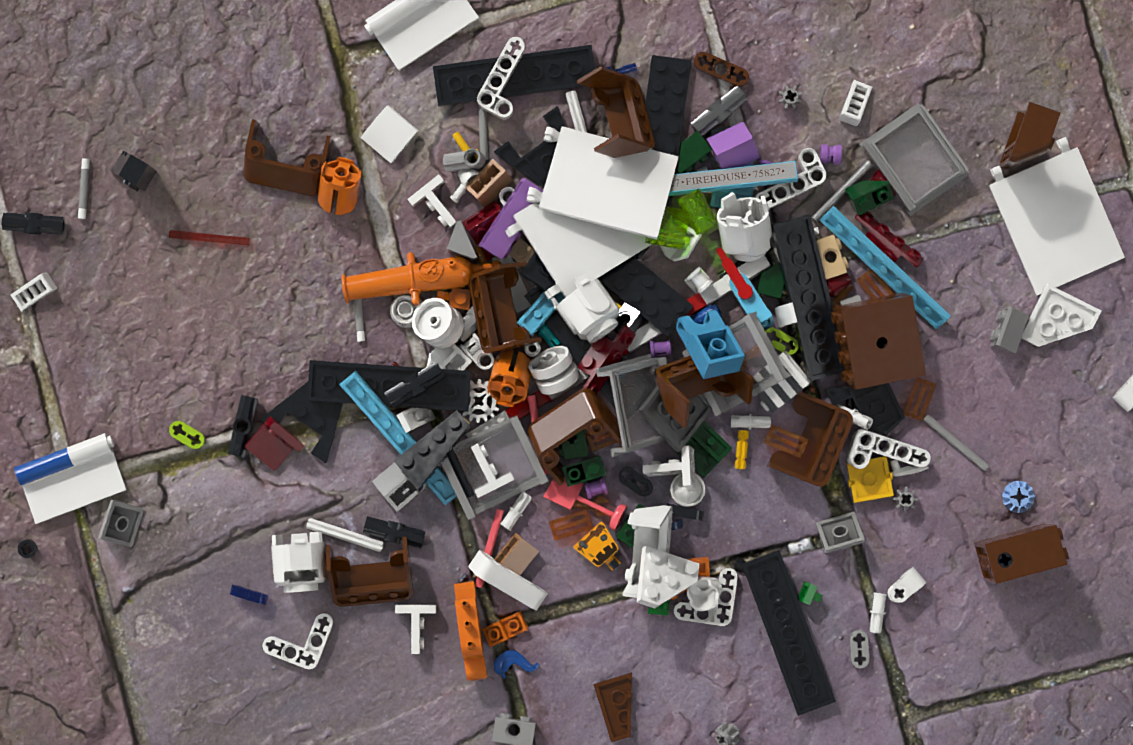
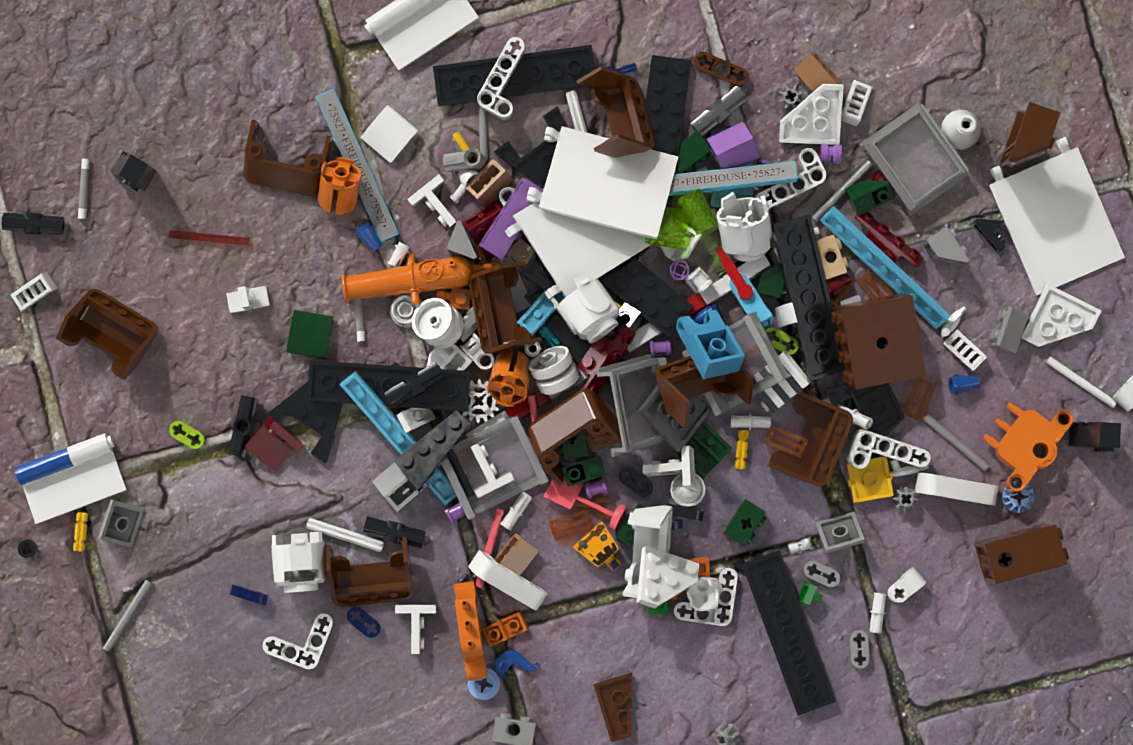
none -> reddish brown windscreen [56,289,158,380]
none -> yellow axle [73,512,88,552]
none -> light grey bar [103,579,153,652]
none -> white bracket [226,286,270,313]
none -> dark green slope [286,310,333,359]
none -> light grey tile [315,88,400,243]
none -> clear blue beam [347,606,381,638]
none -> blue cone [355,221,382,252]
none -> white pin [388,242,410,267]
none -> medium lavender bush [444,502,466,524]
none -> light blue gear [468,668,500,700]
none -> medium lavender wheel [669,260,690,281]
none -> dark green brick [723,499,766,546]
none -> white plate [779,84,844,145]
none -> medium nougat brick [793,51,841,92]
none -> light grey beam [803,561,840,587]
none -> white beam [915,472,999,506]
none -> light grey slope [922,227,969,265]
none -> white cone [941,109,981,150]
none -> white bar [941,307,967,338]
none -> white slope [943,329,987,372]
none -> blue cone [948,375,980,395]
none -> black slope [972,219,1006,254]
none -> orange piece [983,402,1073,494]
none -> white bar [1046,356,1117,408]
none -> black wedge [1069,422,1121,452]

